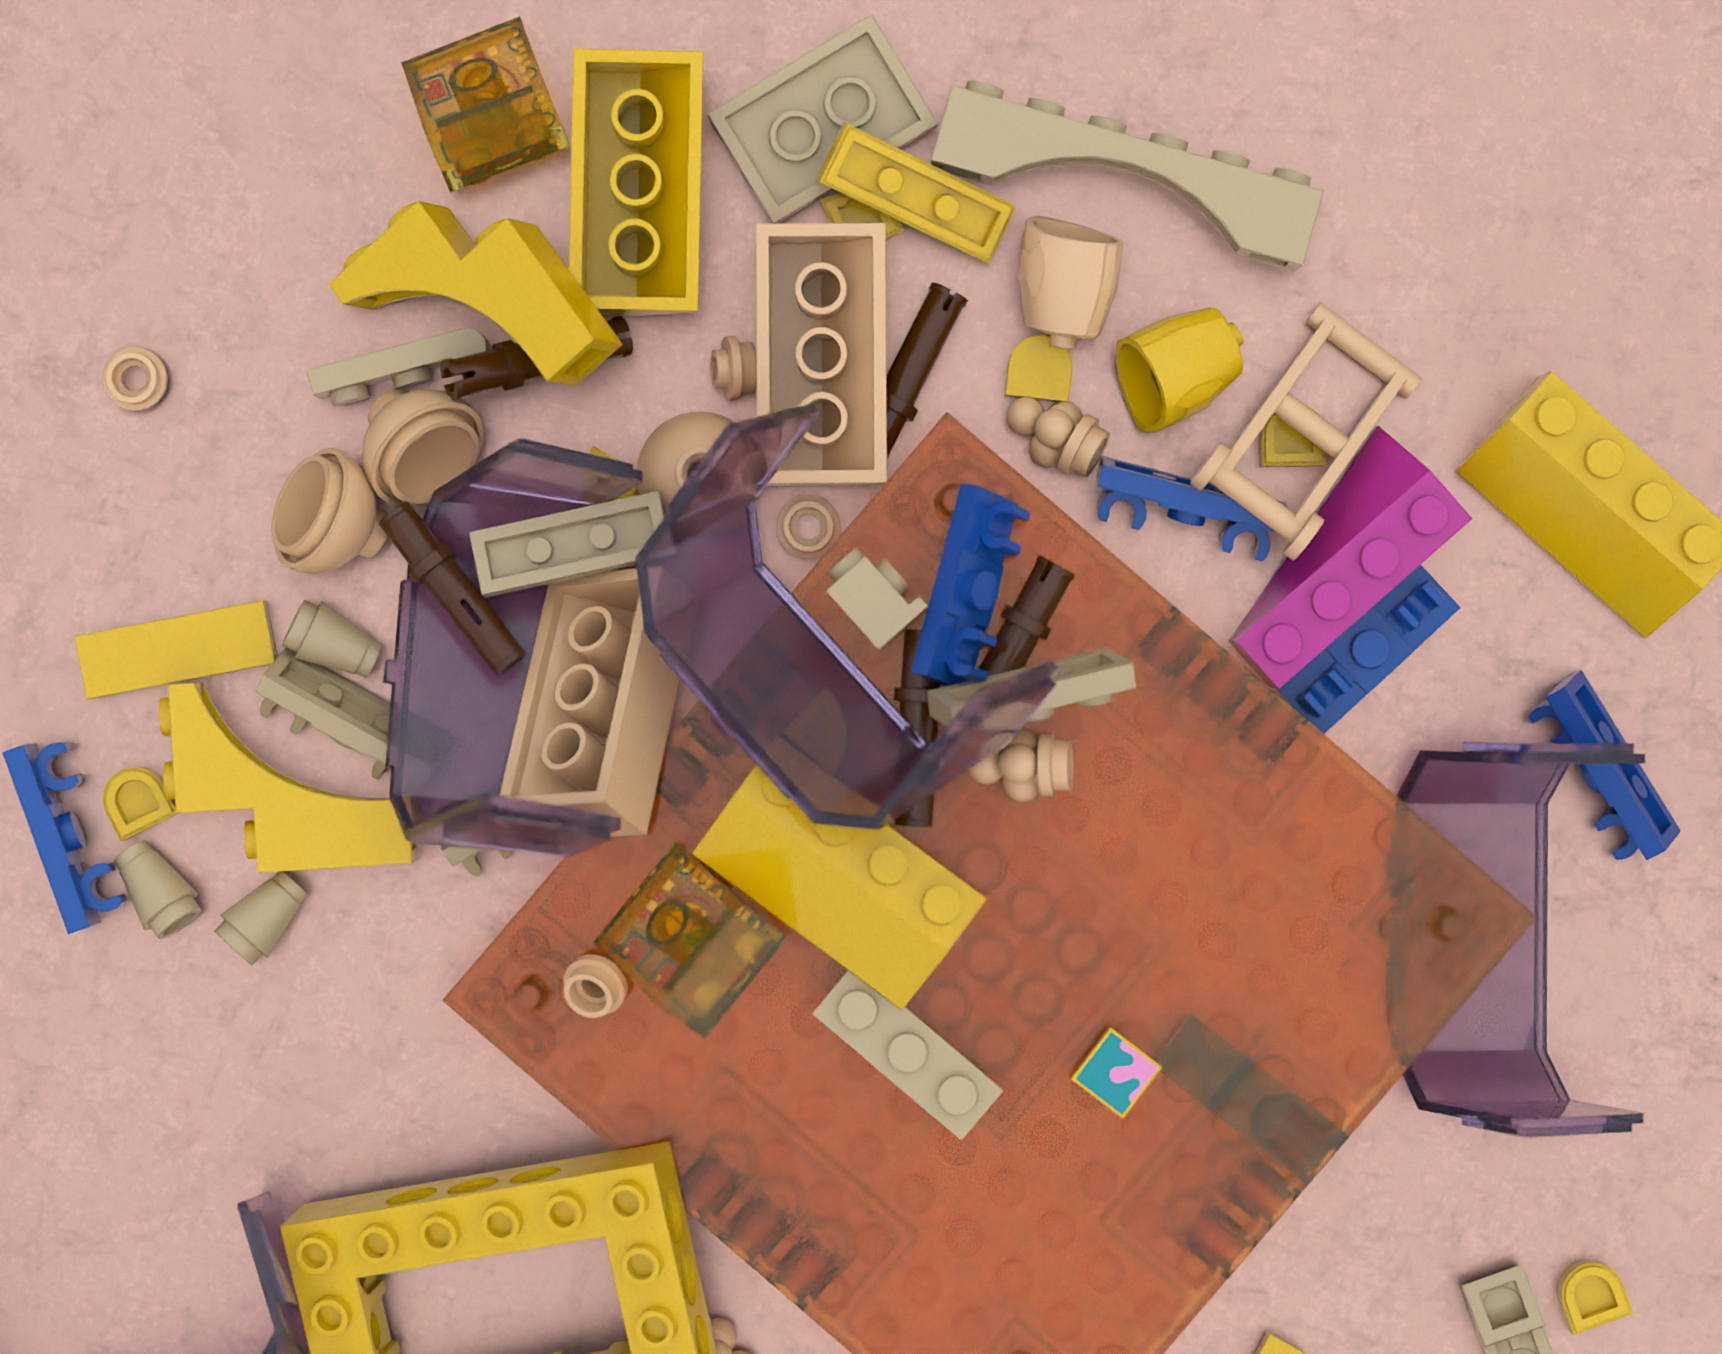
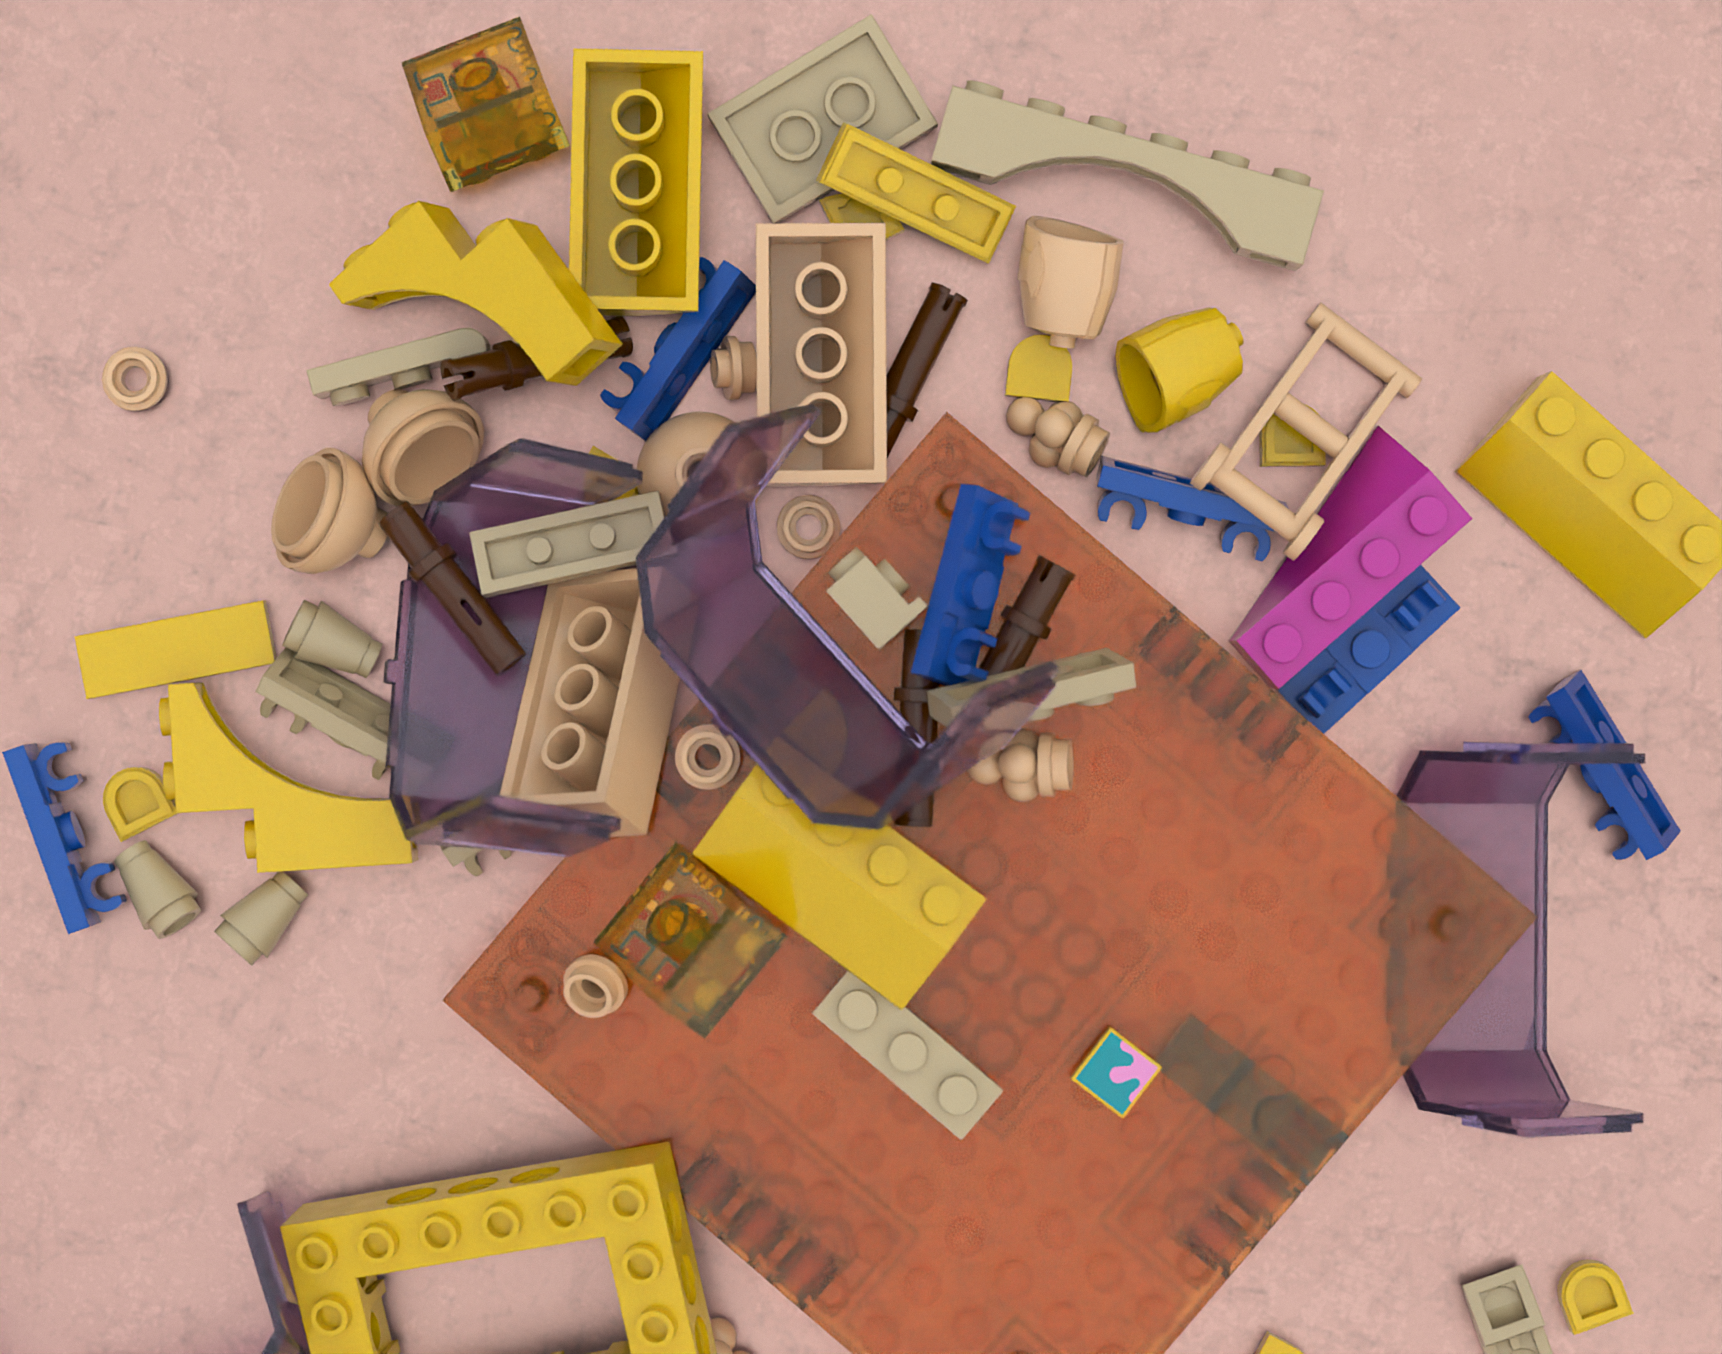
none -> blue plate [600,257,756,441]
none -> light nougat plate [675,724,741,790]

